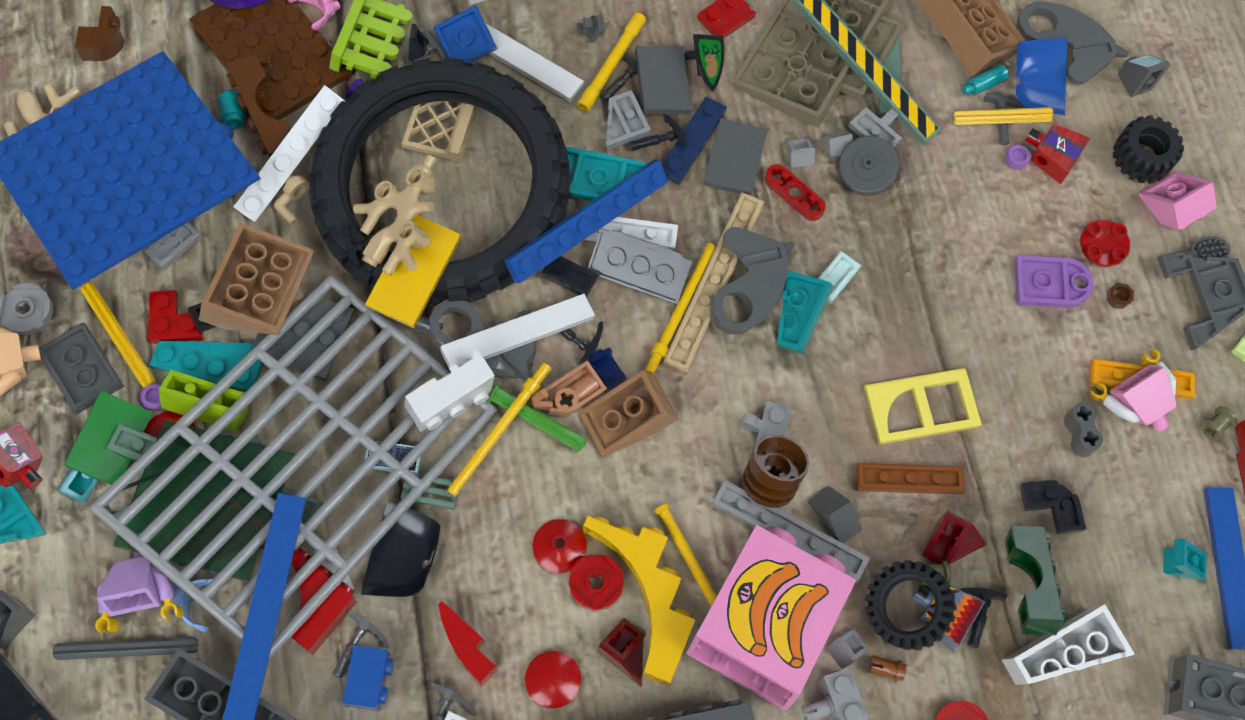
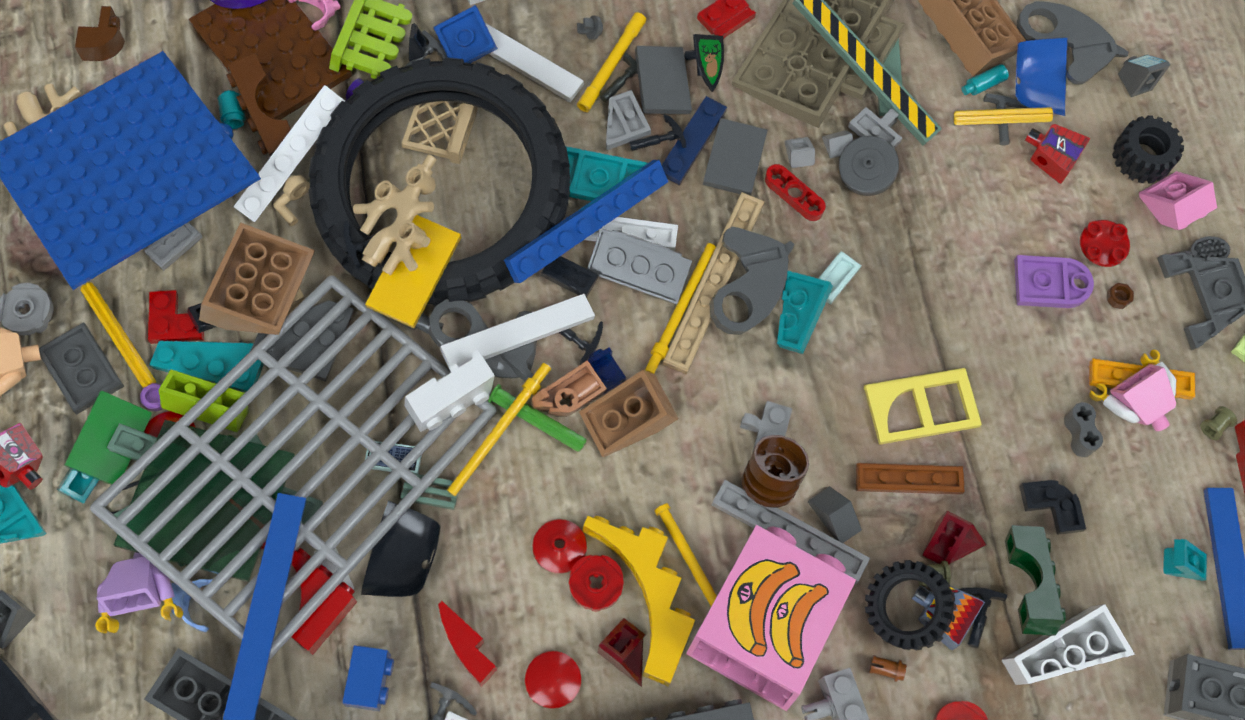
dark grey axle [53,637,199,660] -> none
flat silver piece [332,611,390,678] -> none
light grey slope [827,628,870,669] -> none
medium lavender tile [1004,144,1031,170] -> none

